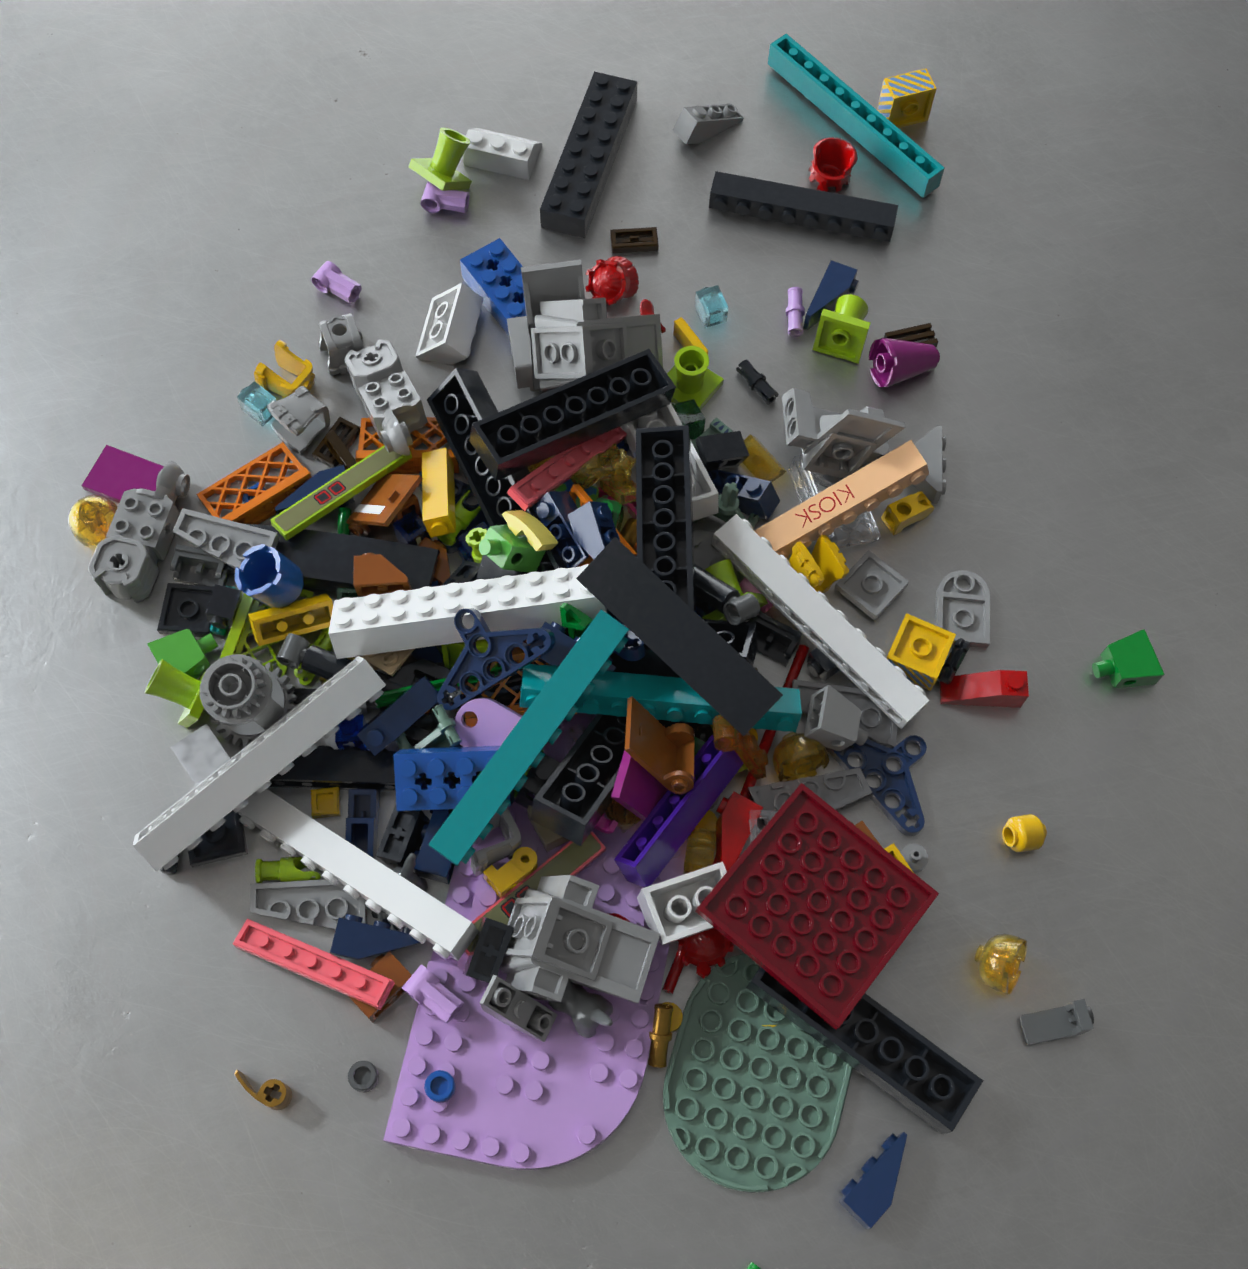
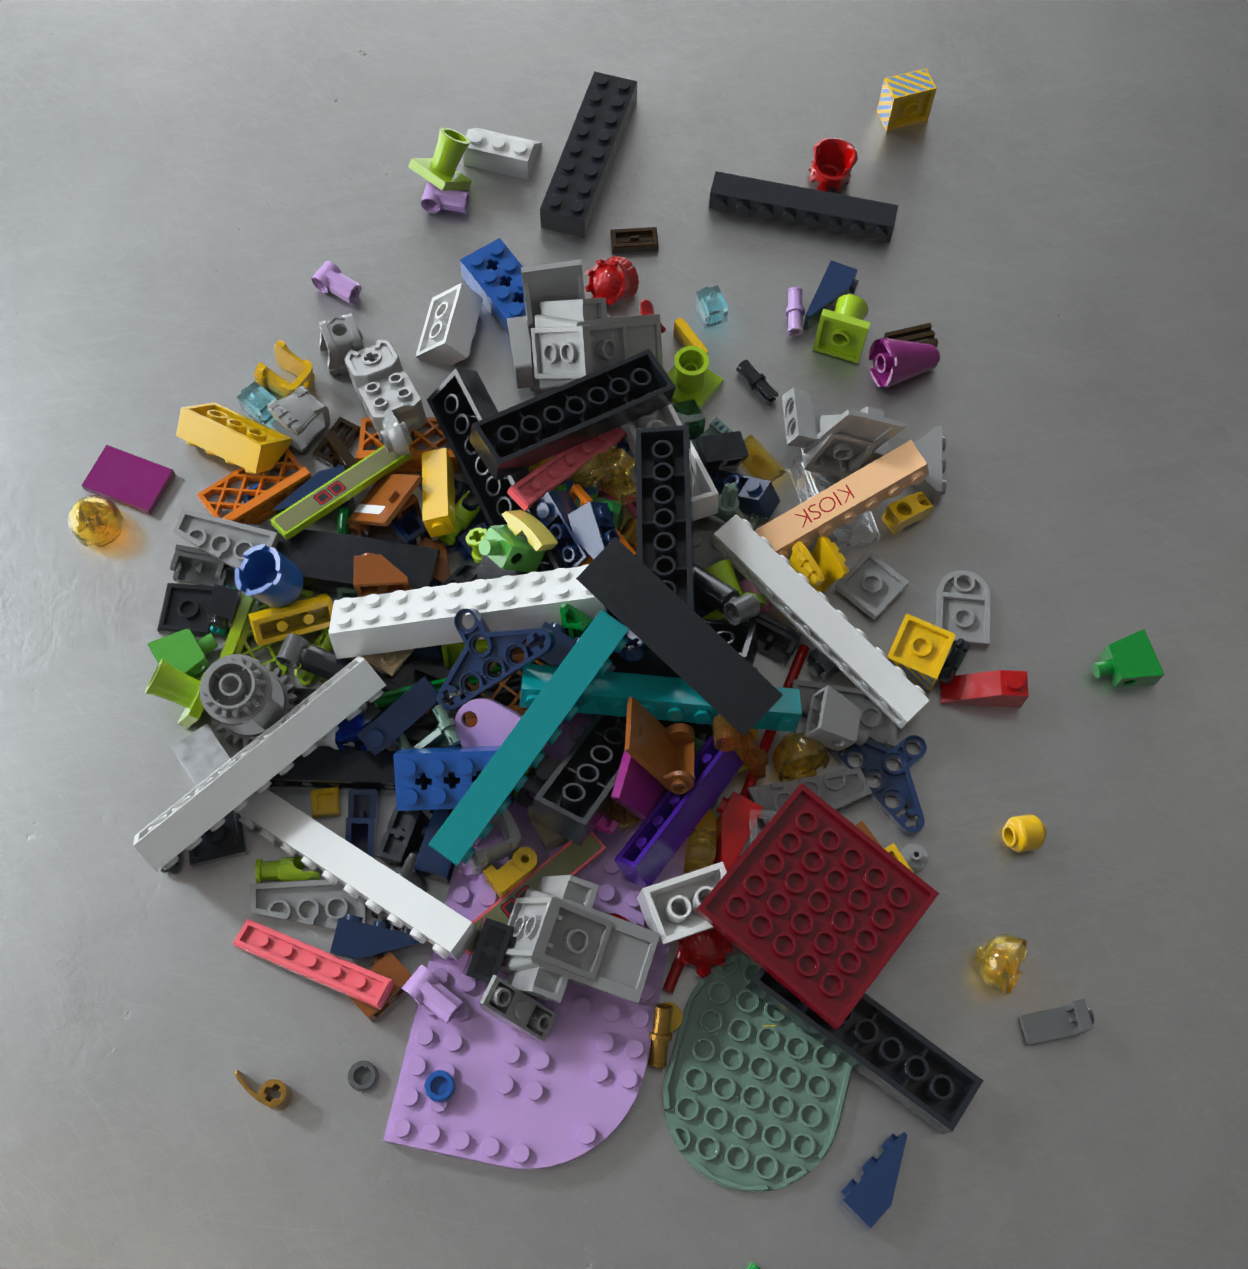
light grey brick [88,461,190,603] -> none
dark grey animal [548,979,613,1038] -> none
light grey slope [673,103,744,145] -> none
teal brick [768,33,945,198] -> none
none -> yellow slope [176,402,293,475]

